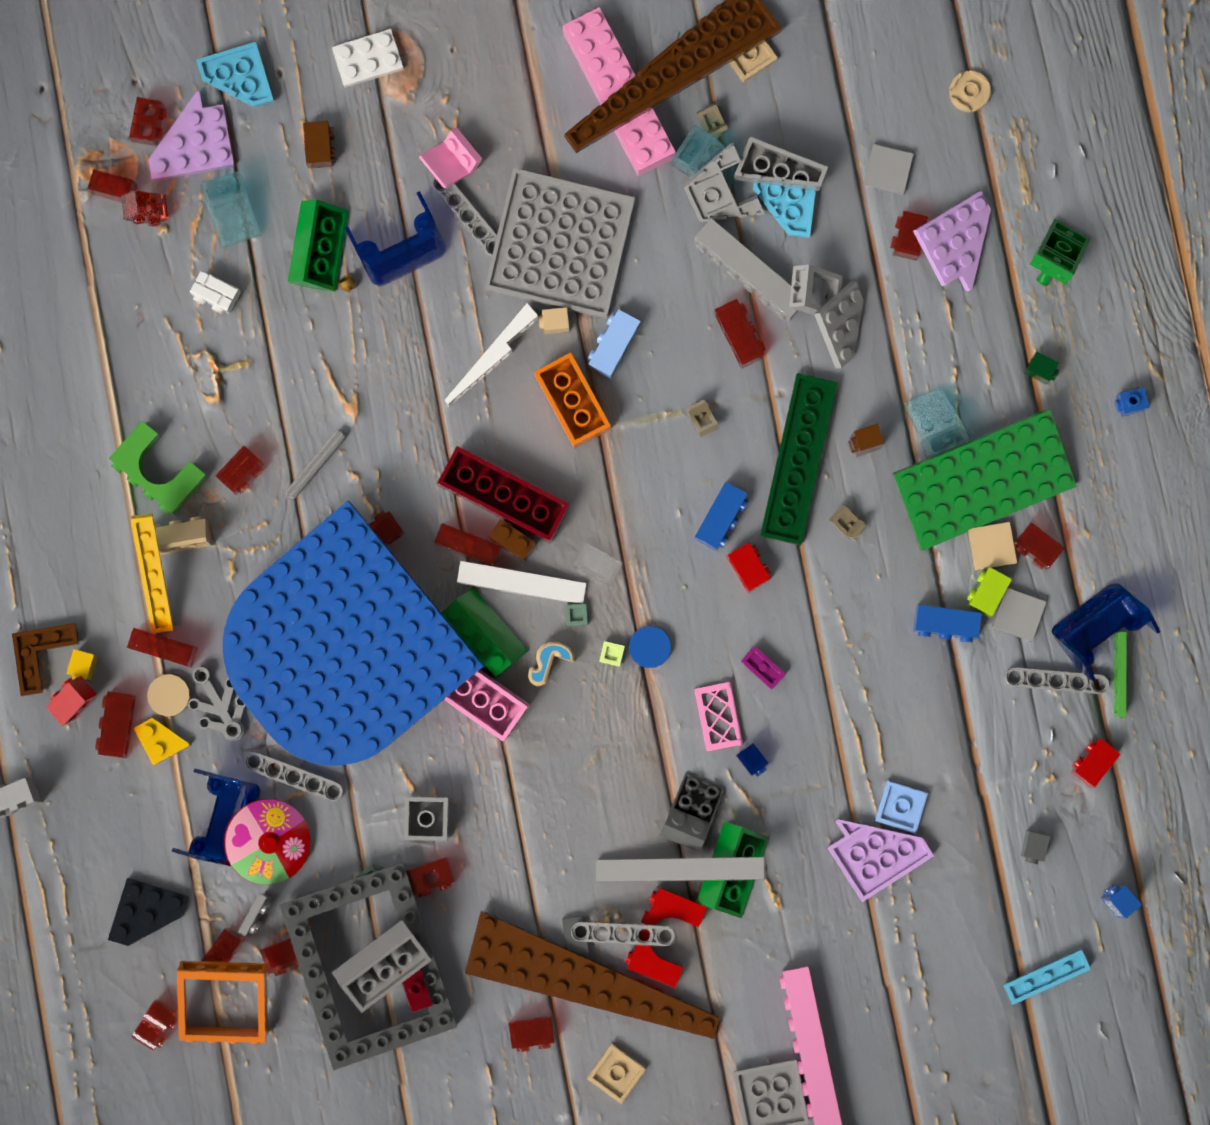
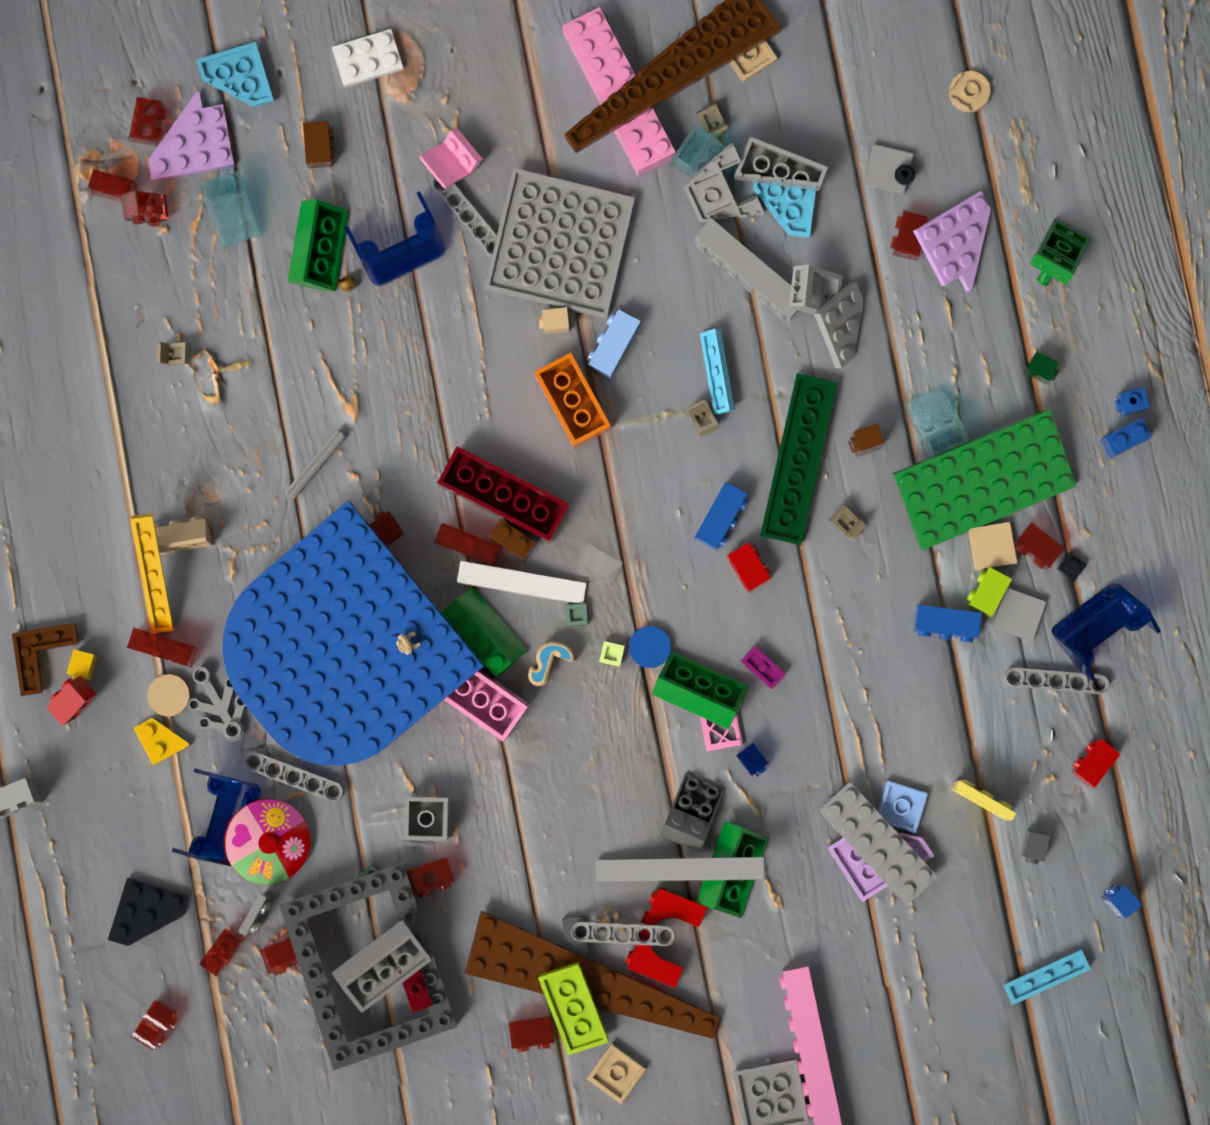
clear red brick [95,691,136,759] -> none
bright green arch [109,421,209,515] -> none
orange window [177,961,268,1044] -> none
white brick [190,270,241,314] -> none
clear red brick [215,445,264,495] -> none
white slope [445,304,538,407] -> none
clear red brick [714,299,766,369] -> none
bright green tile [1114,632,1127,718] -> none
none -> dark tan bracket [156,342,190,366]
none -> tan plate [396,632,420,655]
none -> lime plate [538,962,609,1055]
none -> green slope [651,652,749,729]
none -> medium azure plate [700,328,735,415]
none -> light grey plate [819,782,938,906]
none -> black plate [894,164,915,185]
none -> light yellow plate [950,779,1016,821]
none -> black plate [1056,552,1087,582]
none -> blue brick [1101,418,1152,459]

